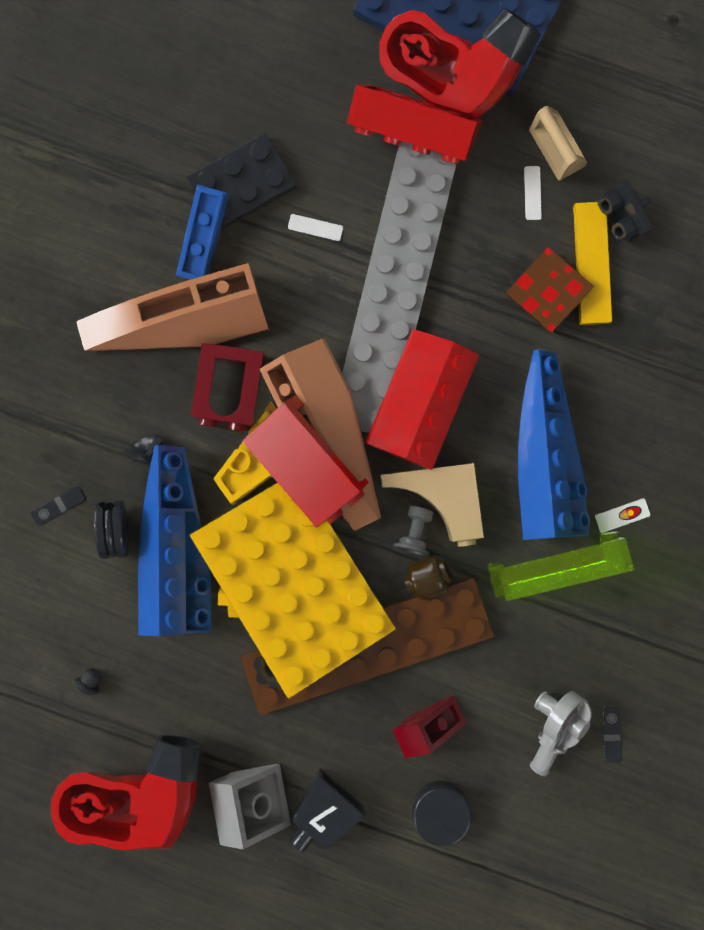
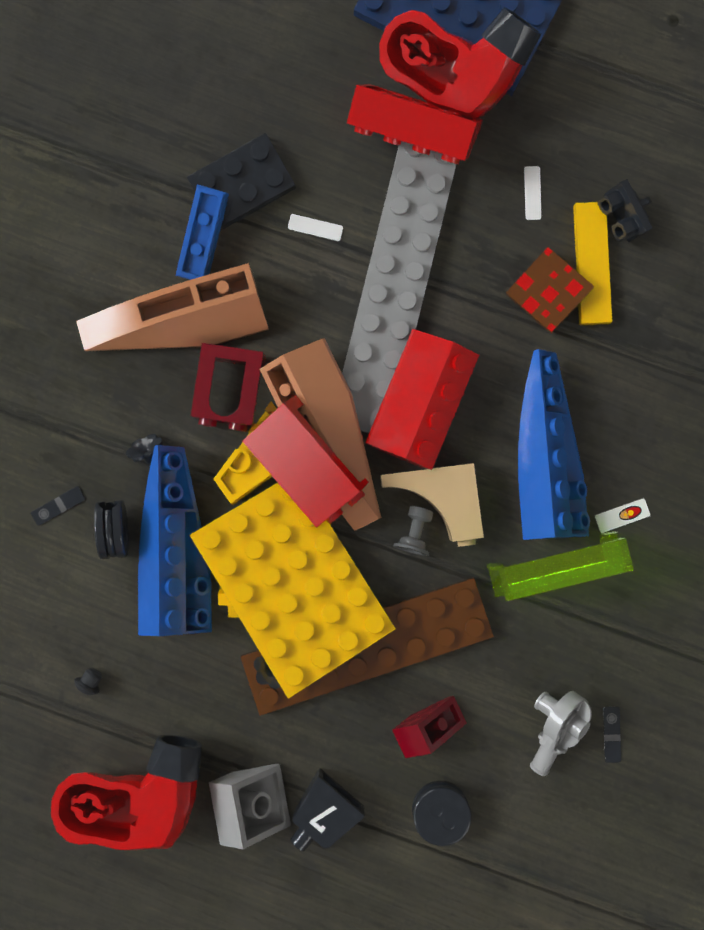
dark brown head [405,555,453,600] -> none
tan tile [529,106,587,181] -> none

